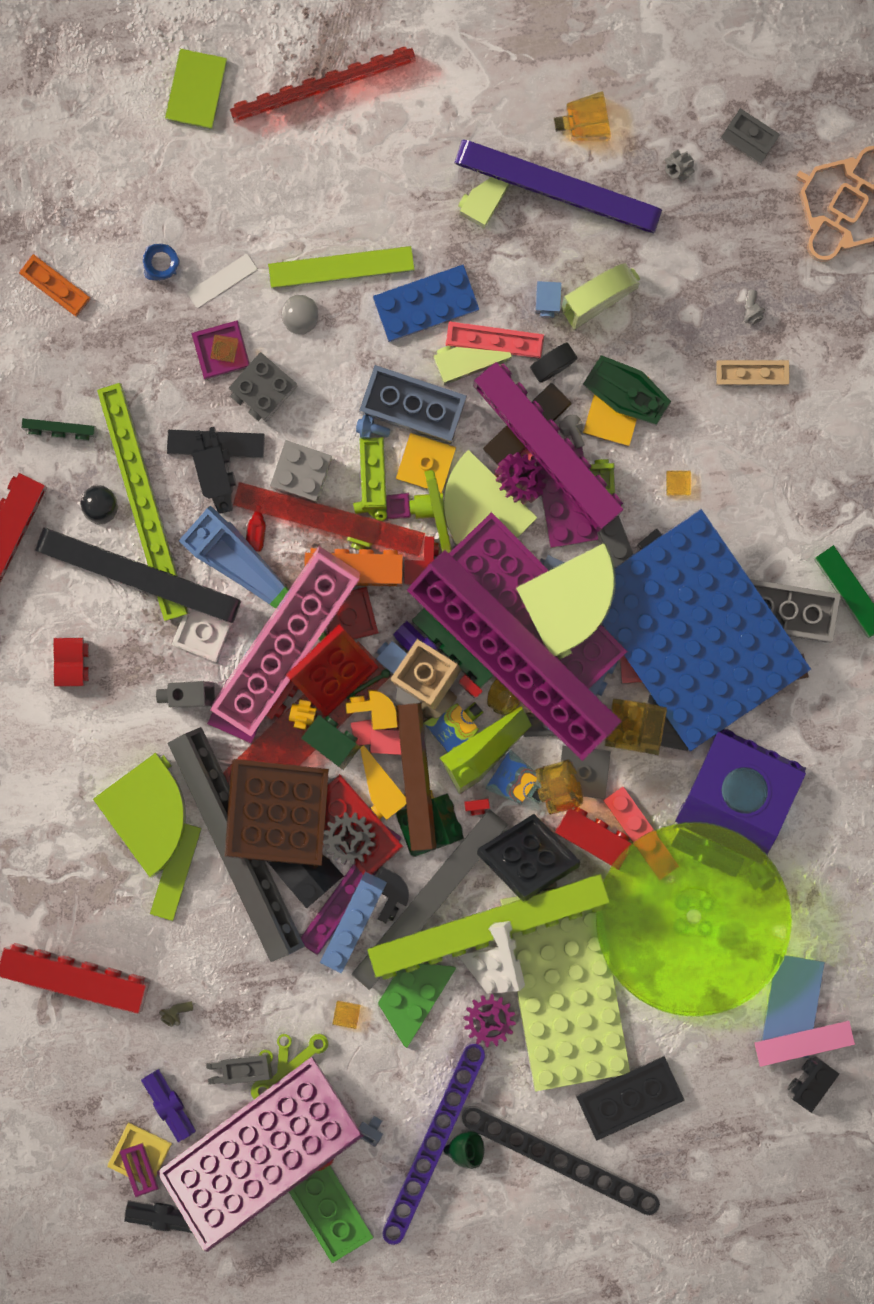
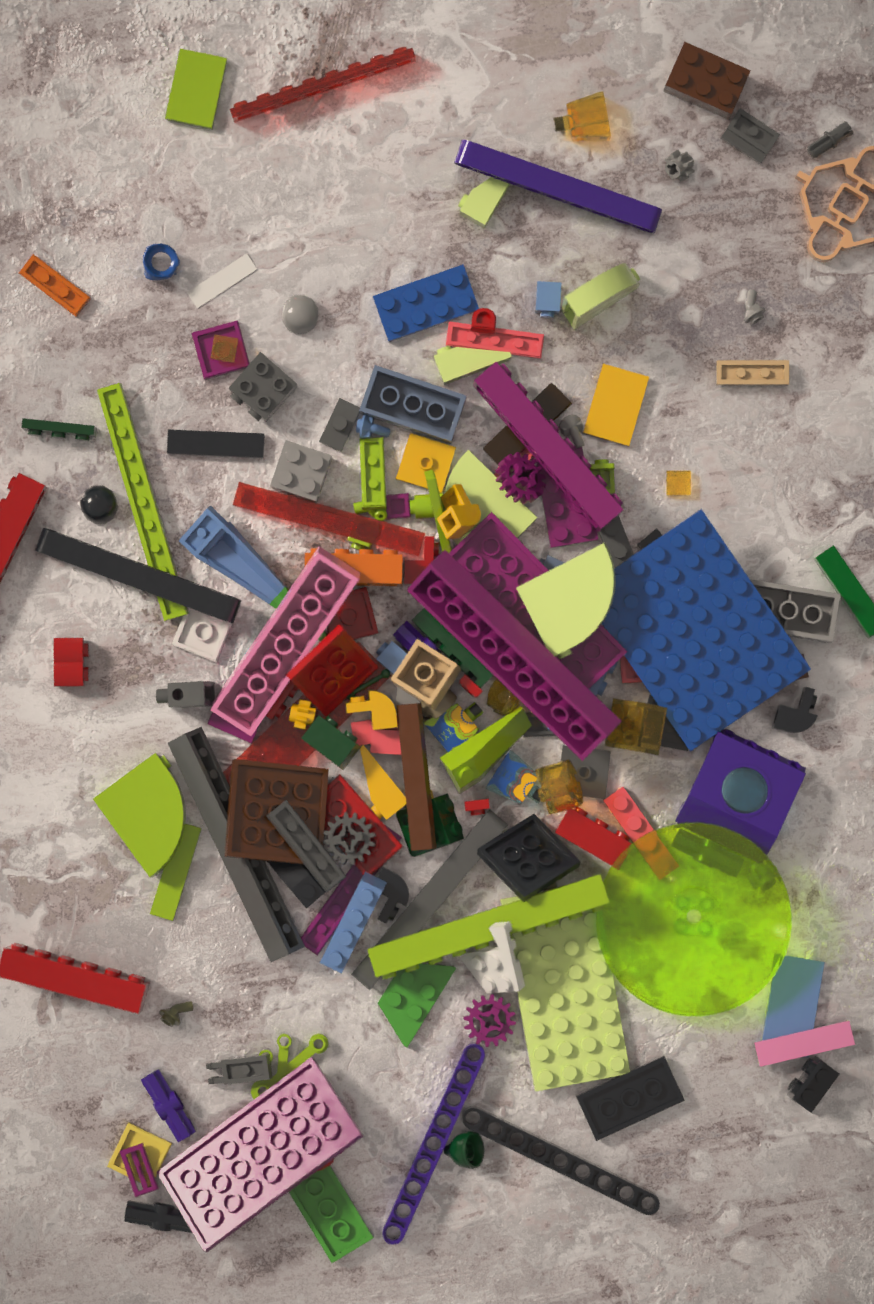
black hinge [192,427,236,514] -> none
red piece [246,505,266,552] -> none
lime tile [268,246,414,289] -> none
clear yellow plate [332,1000,361,1029] -> none
sand blue tile [358,1116,383,1147] -> none
black tyre [530,342,578,383] -> none
dark green piece [583,355,671,426] -> none
none -> dark grey tile [266,800,347,892]
none -> dark grey tile [319,398,360,452]
none -> yellow brick [437,484,481,539]
none -> red tile [471,308,496,334]
none -> reddish brown brick [664,42,751,120]
none -> black brick [772,687,818,733]
none -> dark grey axle [807,121,853,158]

